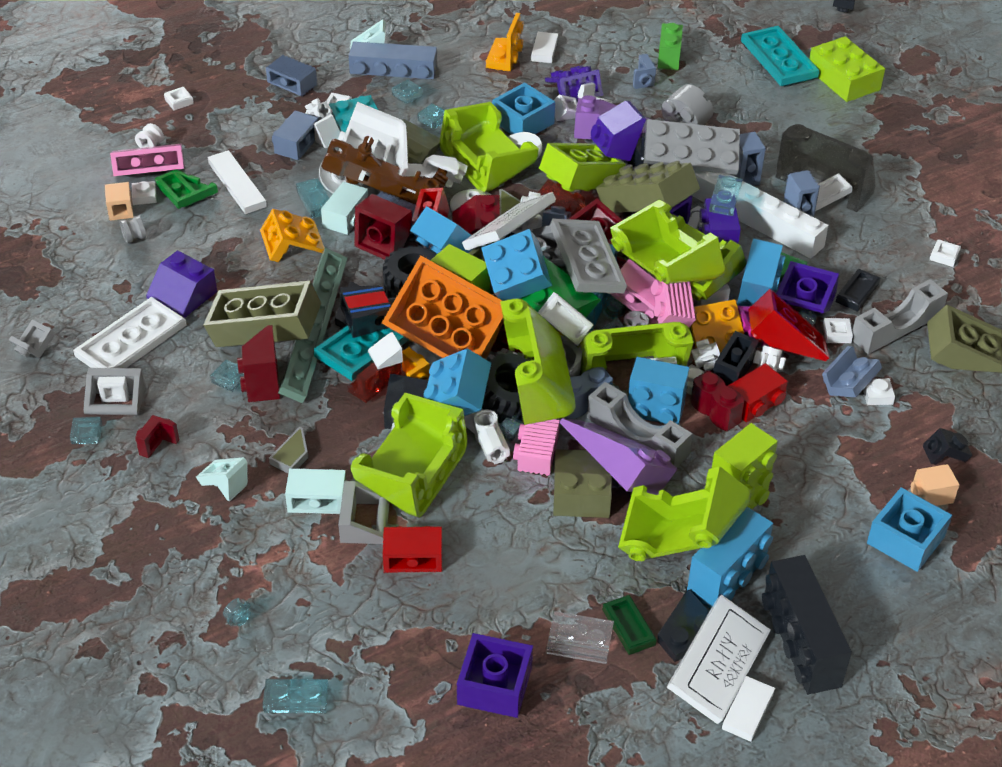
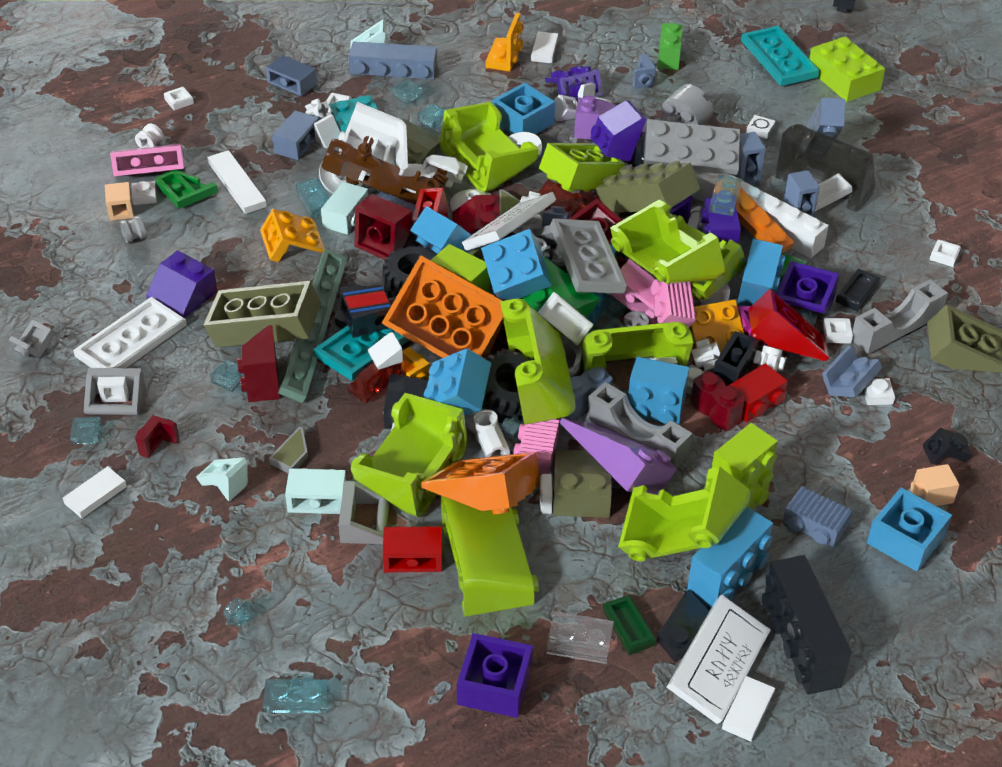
none -> white tile [63,466,127,518]
none -> orange slope [421,452,540,514]
none -> lime windscreen [441,496,539,617]
none -> white tile [540,474,552,514]
none -> orange plate [712,179,795,254]
none -> white tile [746,115,775,139]
none -> sand blue brick [783,486,852,548]
none -> sand blue brick [806,98,845,153]

